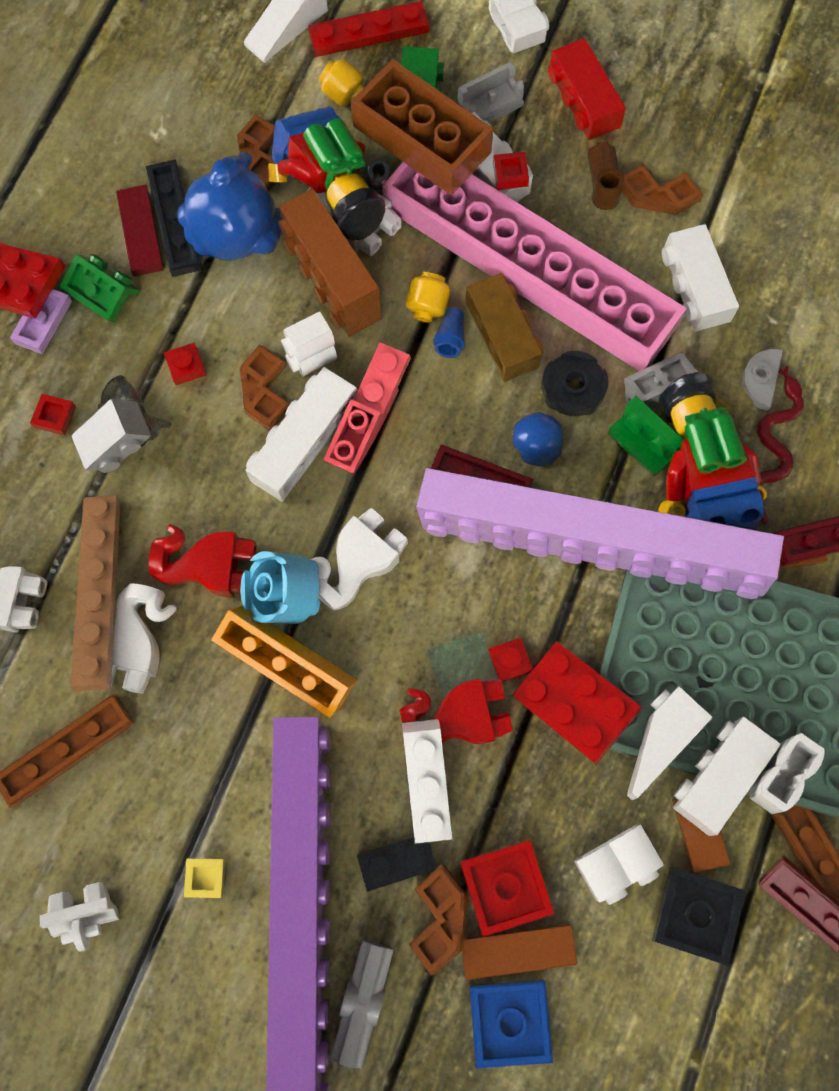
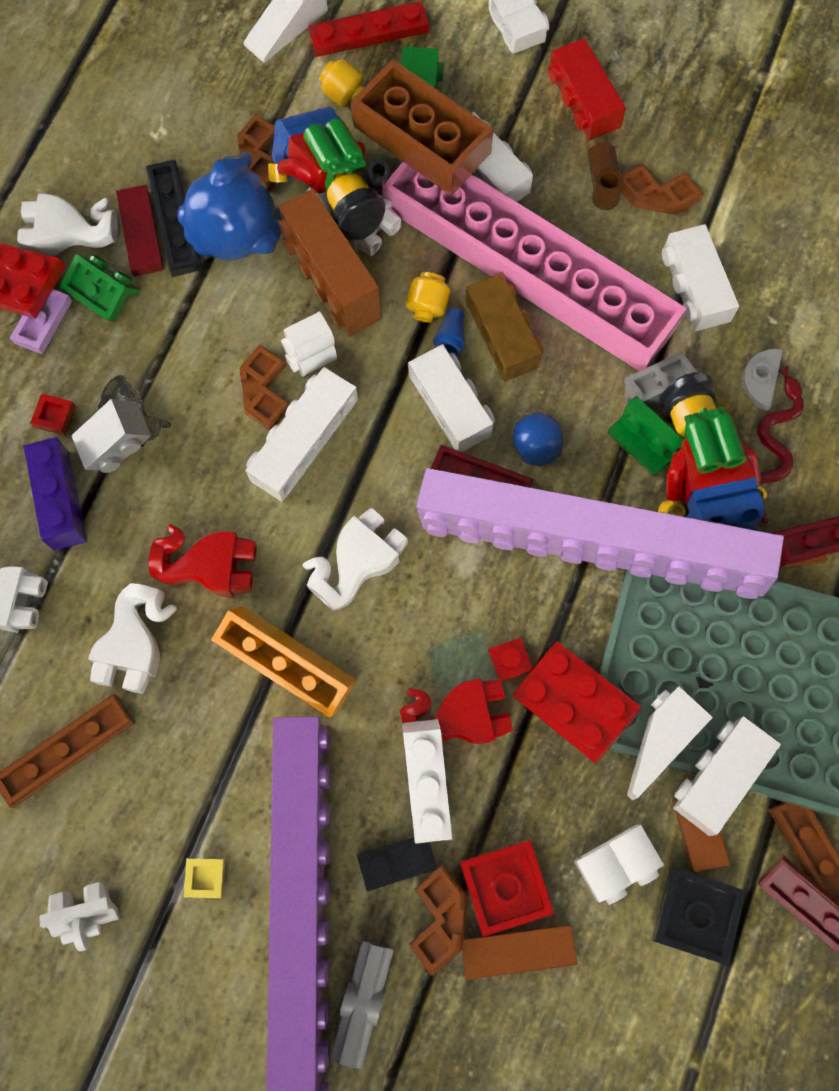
medium nougat plate [70,494,121,692] -> none
red plate [164,342,206,385] -> none
medium azure brick [240,551,320,624] -> none
coral slope [323,342,411,474] -> none
light grey hinge [457,62,524,123] -> none
blue tile [469,980,553,1069] -> none
red plate [493,152,529,190] -> none
black plate [541,351,608,416] -> none
white brick [750,733,825,814] -> none
none -> white hips [17,194,119,256]
none -> dark purple brick [23,437,87,551]
none -> white brick [408,344,495,452]

